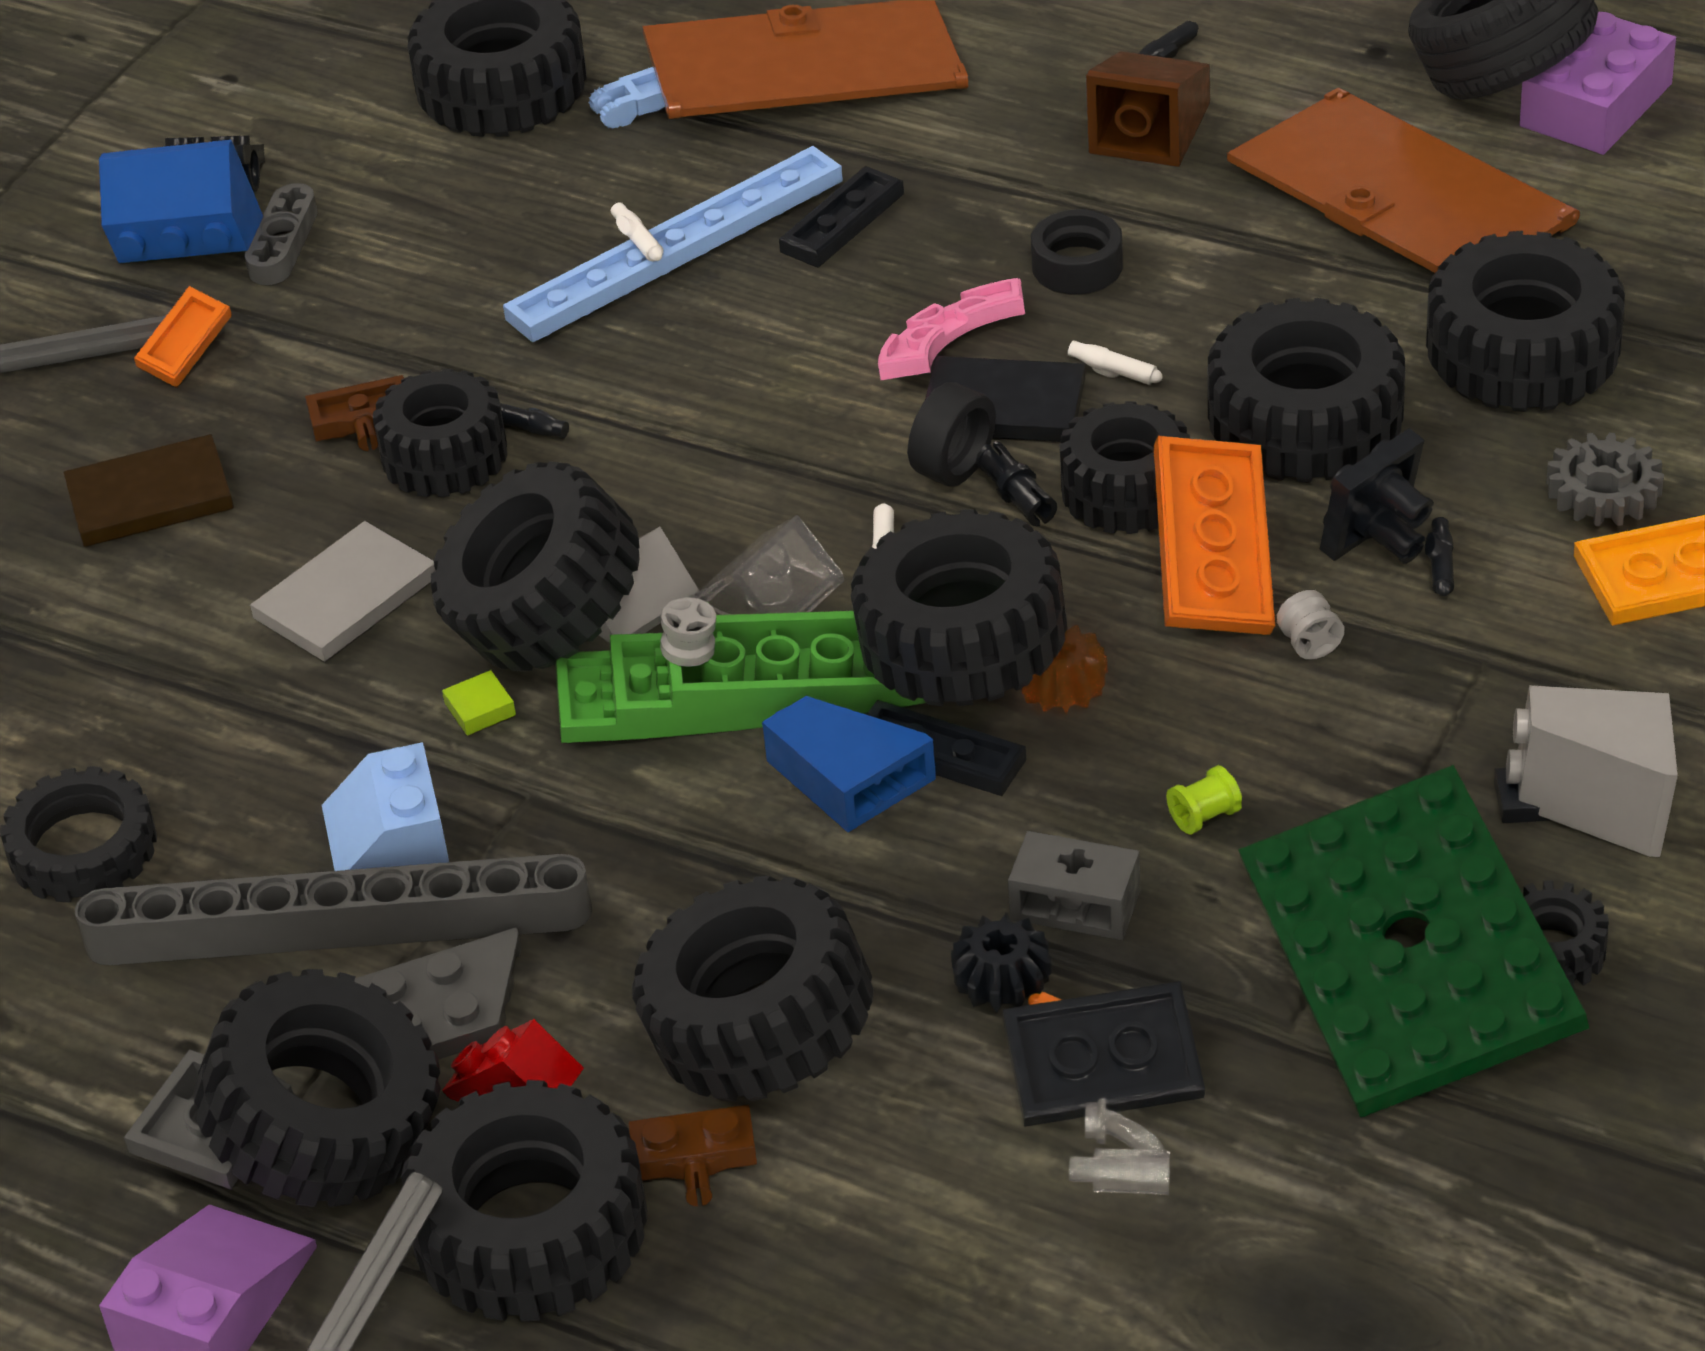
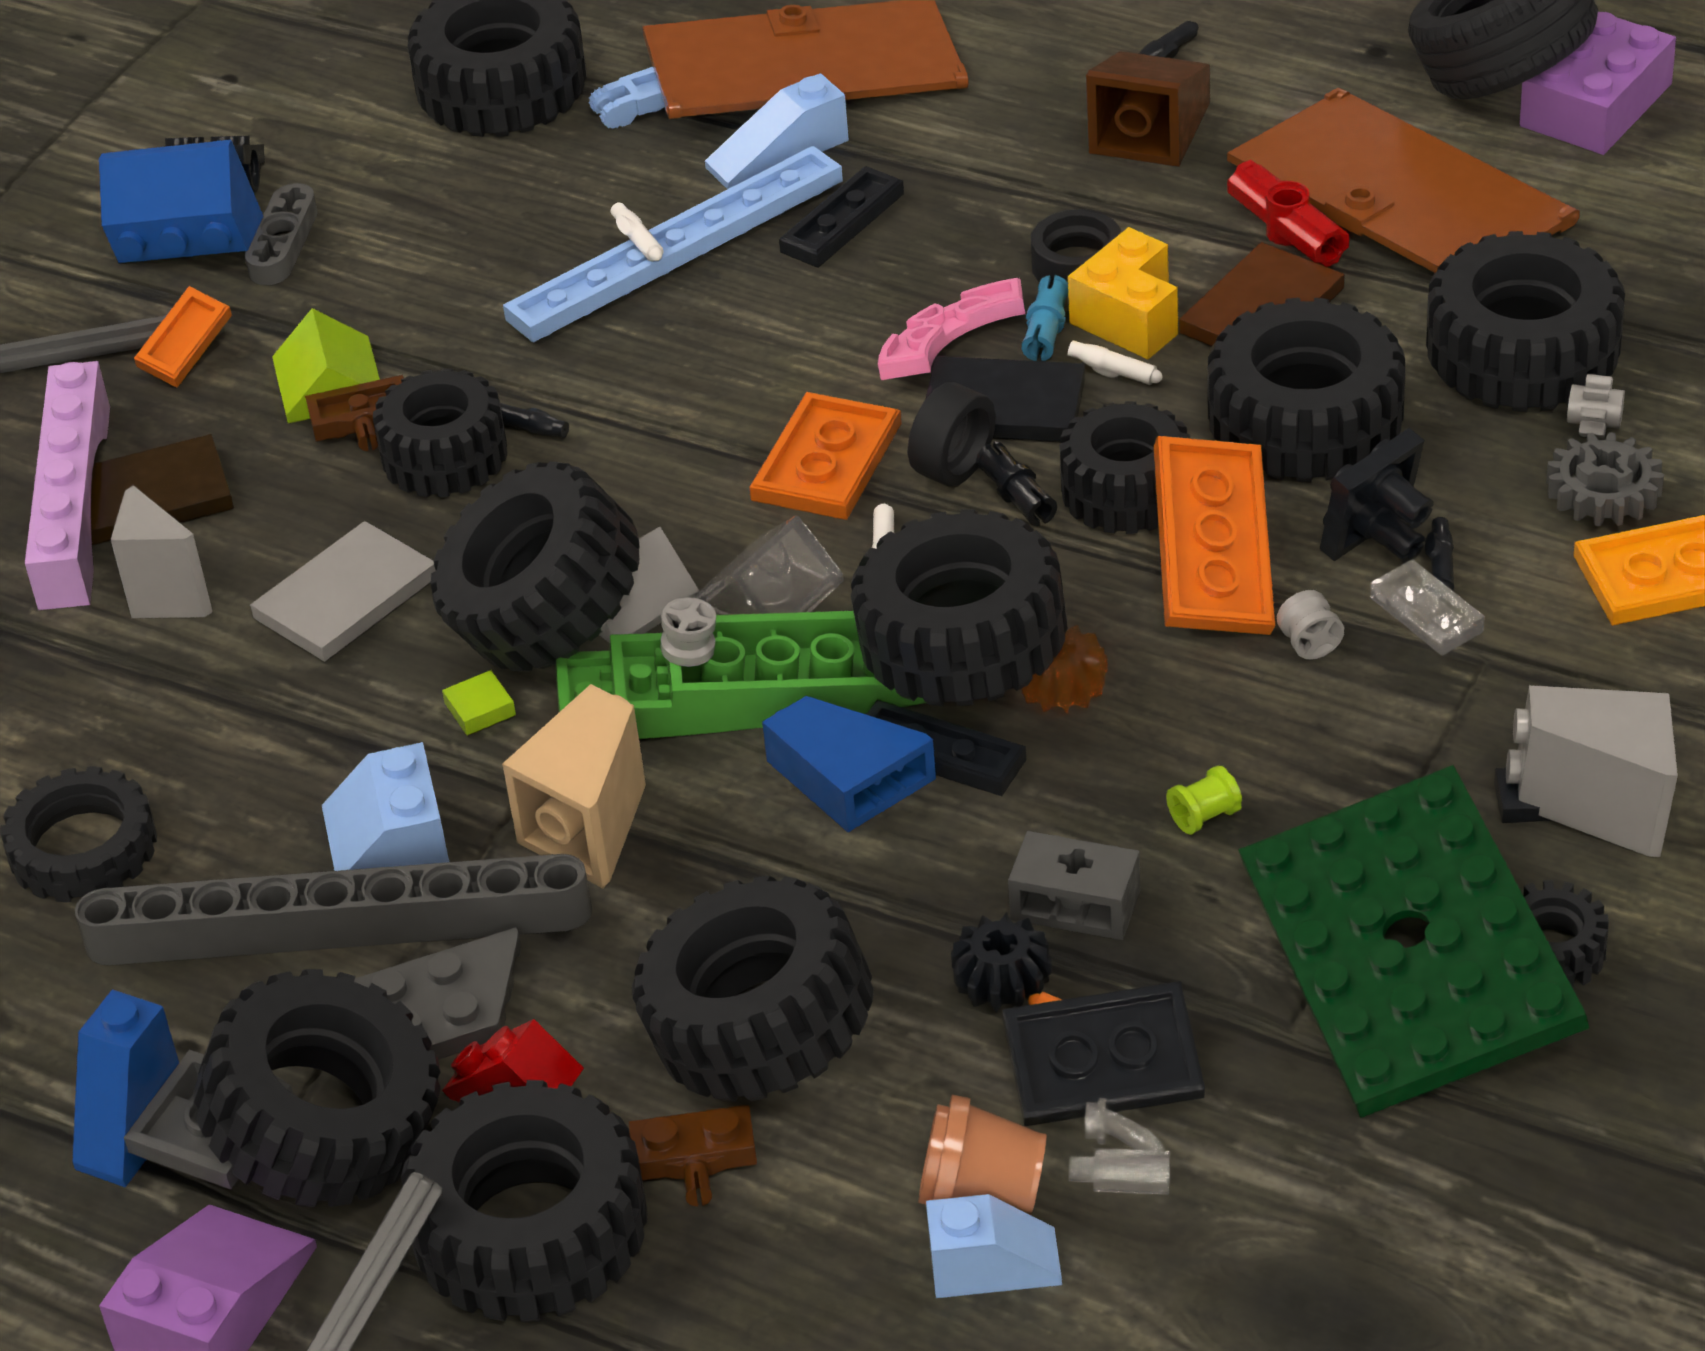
none -> lavender arch [25,361,110,610]
none -> blue slope [73,989,179,1187]
none -> light grey slope [111,486,213,618]
none -> lime slope [272,308,380,423]
none -> tan slope [502,684,646,888]
none -> light blue slope [705,73,849,189]
none -> orange tile [750,392,902,520]
none -> nougat piece [918,1094,1046,1215]
none -> light blue slope [926,1194,1062,1298]
none -> dark azure pin [1021,275,1068,361]
none -> yellow brick [1068,227,1178,360]
none -> reddish brown tile [1179,242,1345,346]
none -> red piece [1227,159,1349,267]
none -> clear plate [1370,559,1485,656]
none -> light grey gear [1567,374,1625,439]

